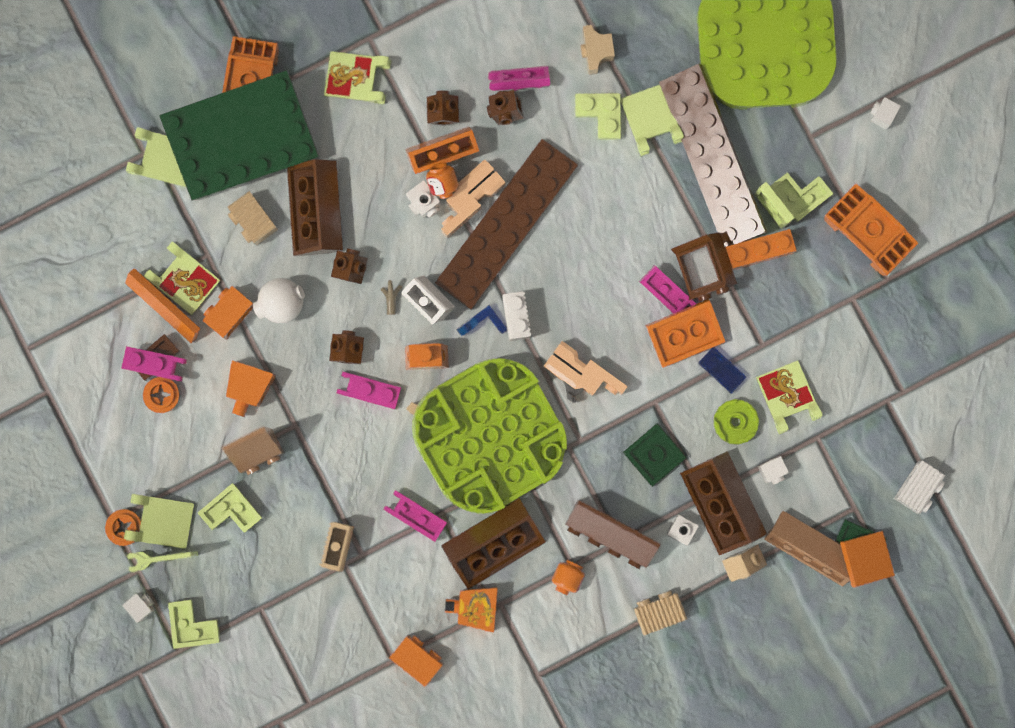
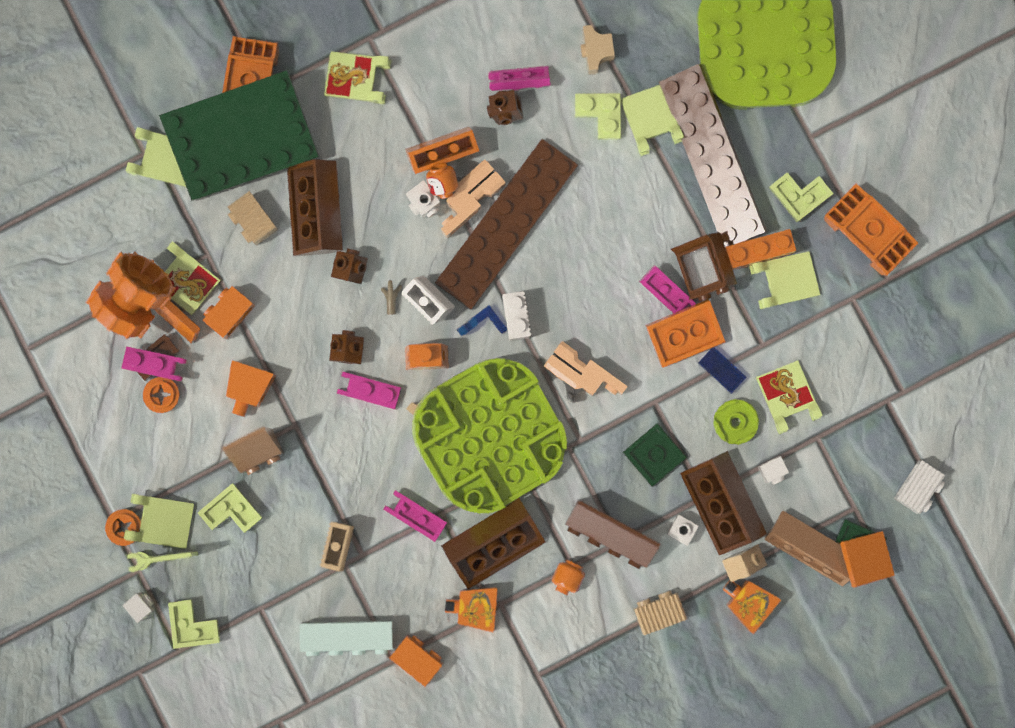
white brick [253,278,305,324] -> none
reddish brown brick [427,90,459,126] -> none
yellowish green plate [754,182,795,229] -> none
white plate [870,97,900,129] -> none
none -> orange piece [86,251,176,339]
none -> light aqua brick [300,620,394,656]
none -> orange torso [722,580,781,634]
none -> yellowish green flag [749,251,820,310]

